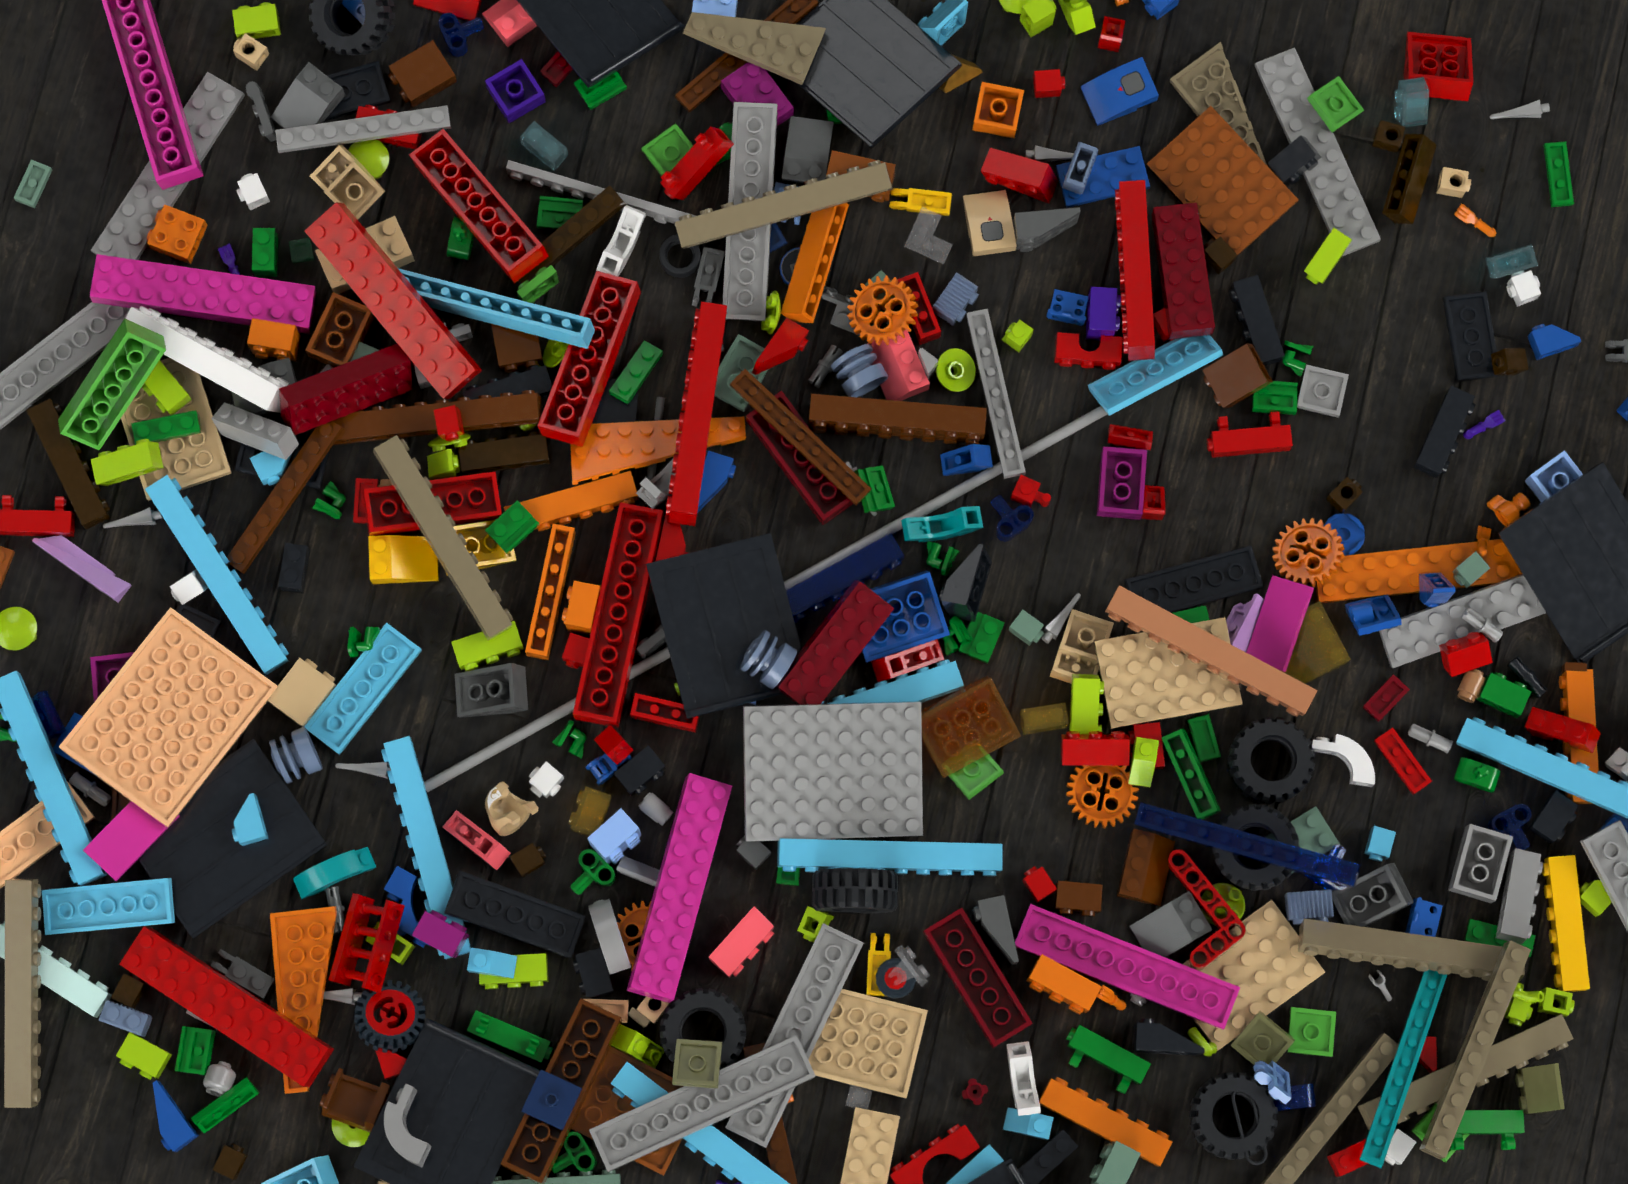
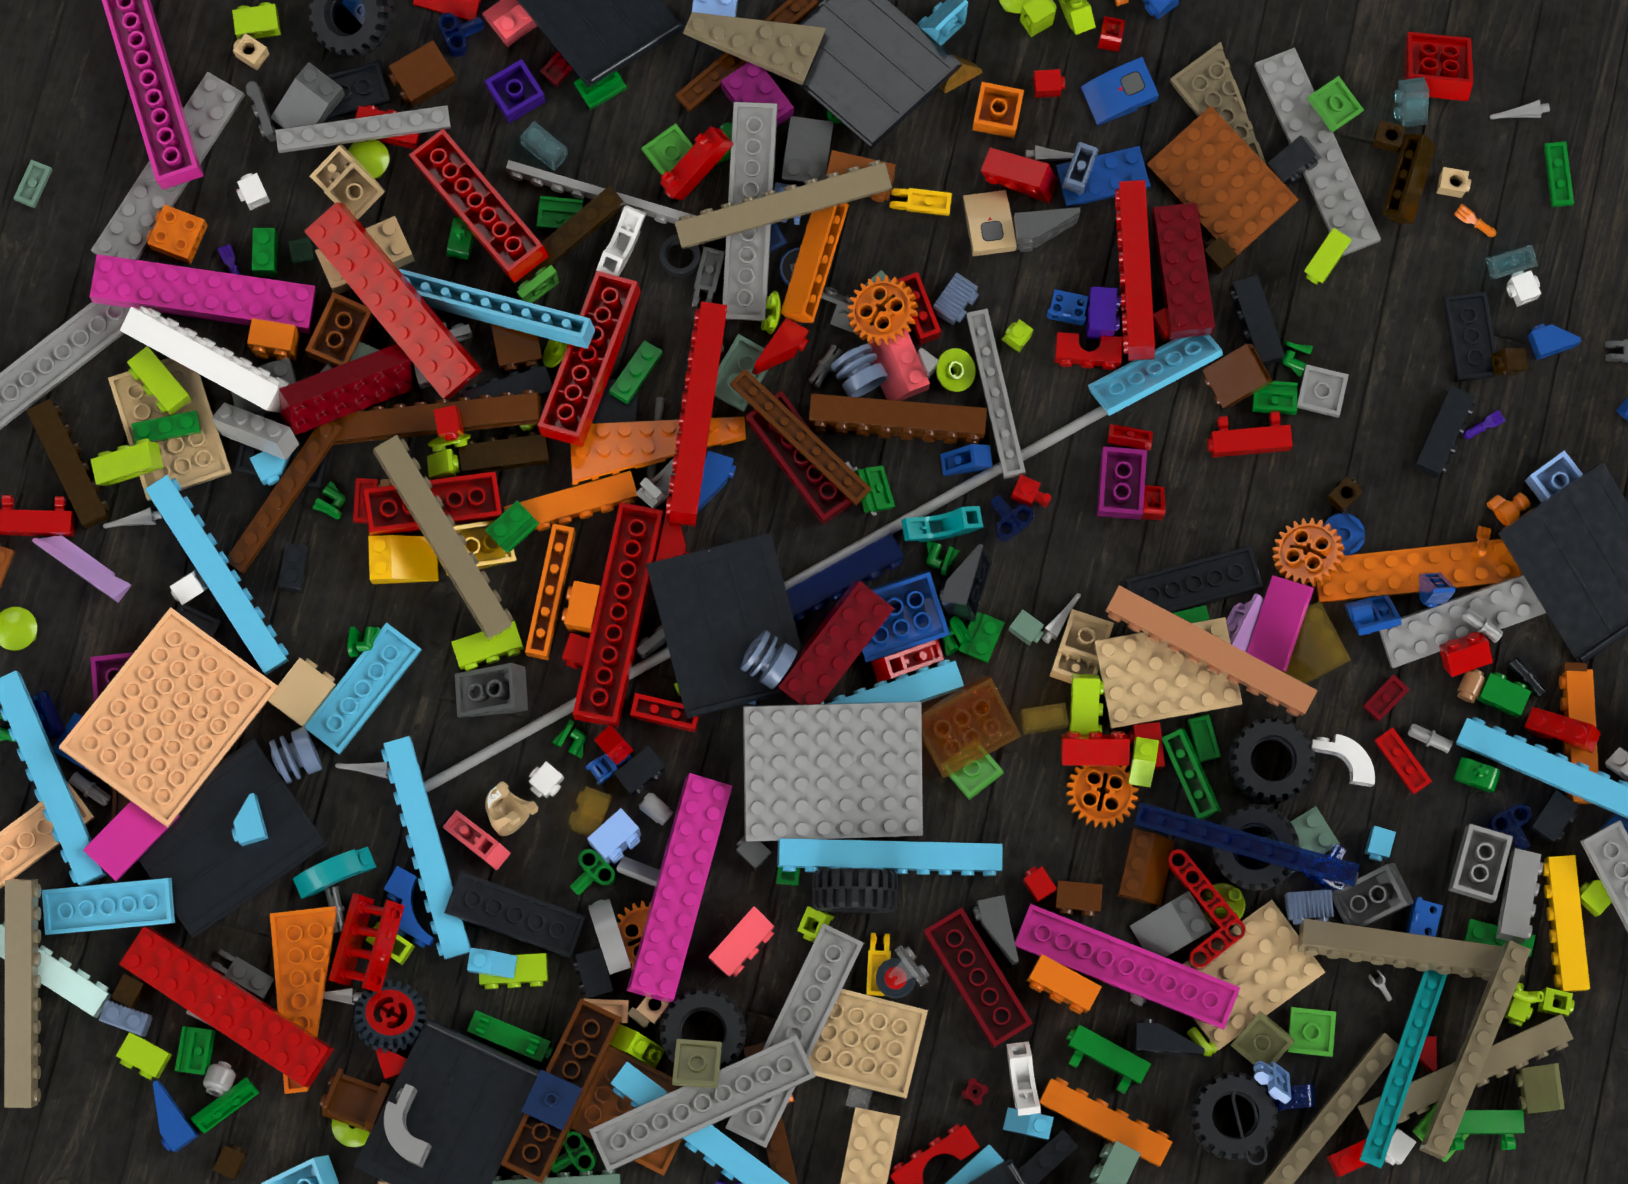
bright green brick [58,318,166,450] -> none
magenta brick [412,910,469,958] -> none
dark brown brick [510,843,547,878] -> none
clear brick [904,206,953,264] -> none
orange piece [1097,985,1126,1010] -> none
sand green brick [1452,551,1490,588] -> none

